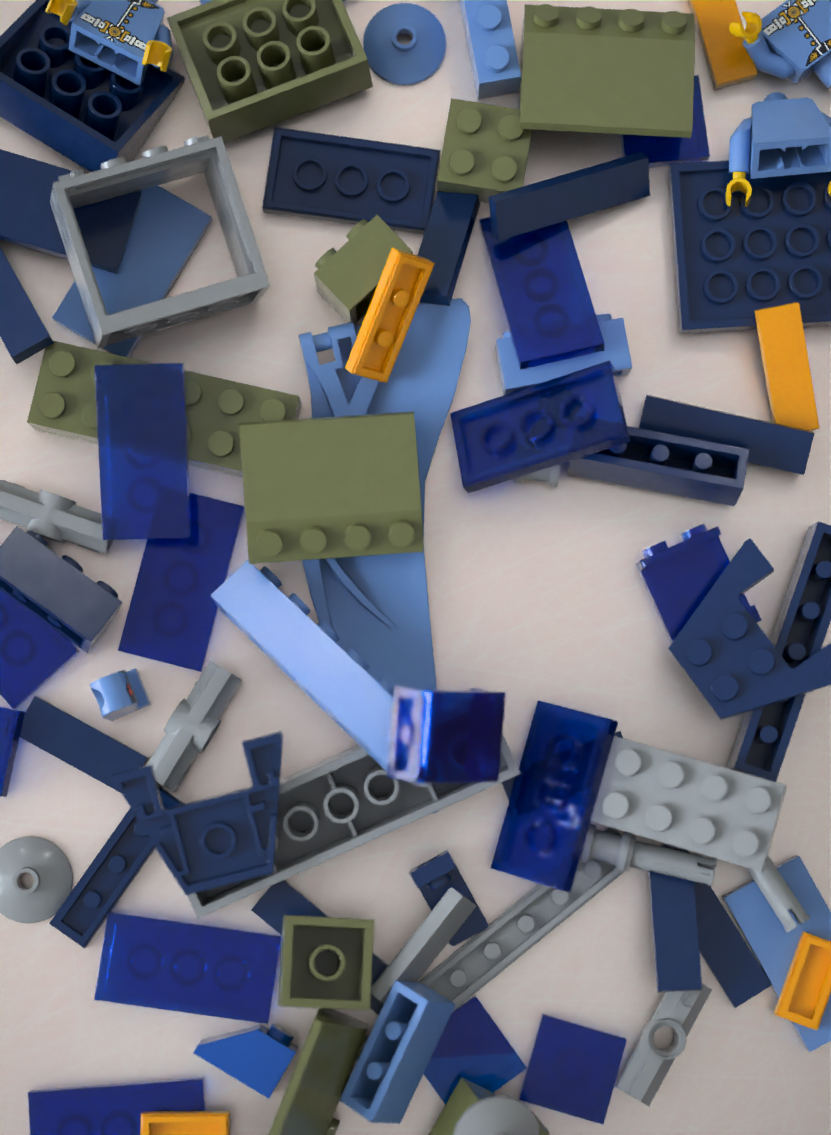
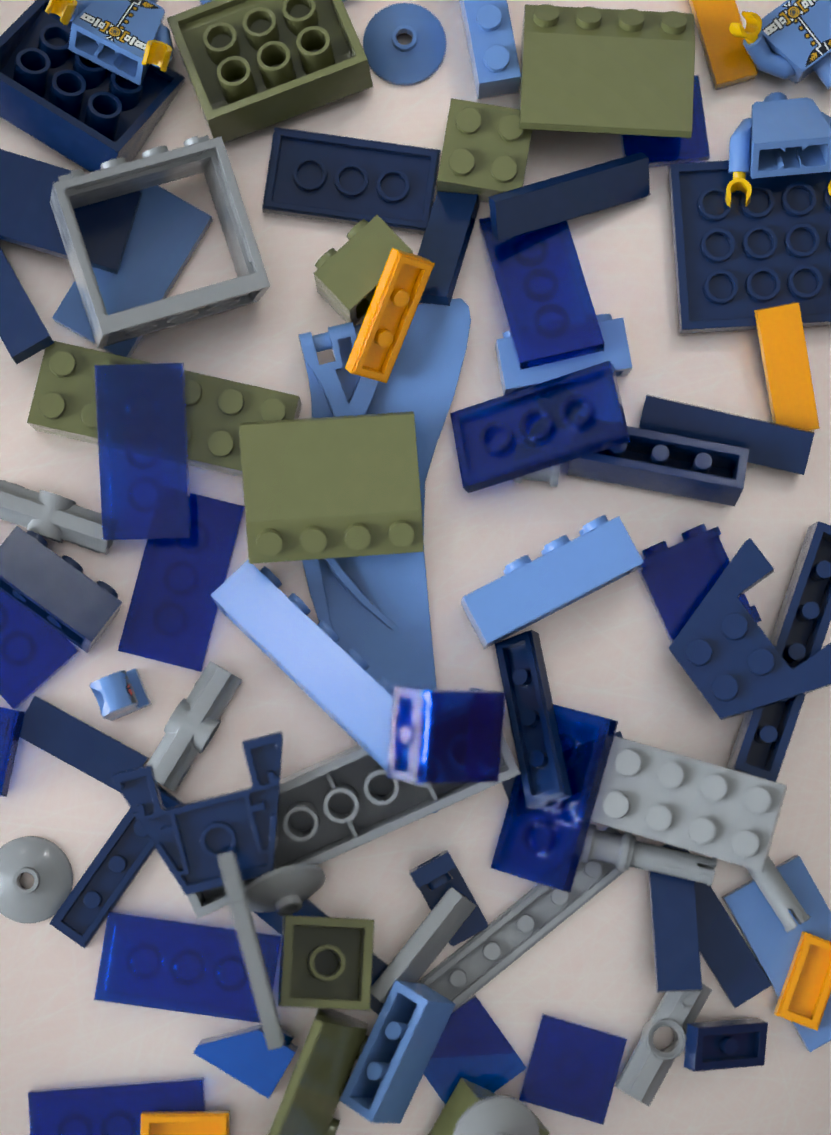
none -> light grey tile [217,851,285,1050]
none -> light grey dish [245,863,325,916]
none -> medium blue brick [461,515,644,649]
none -> dark blue tile [495,630,572,809]
none -> dark blue plate [684,1018,768,1072]

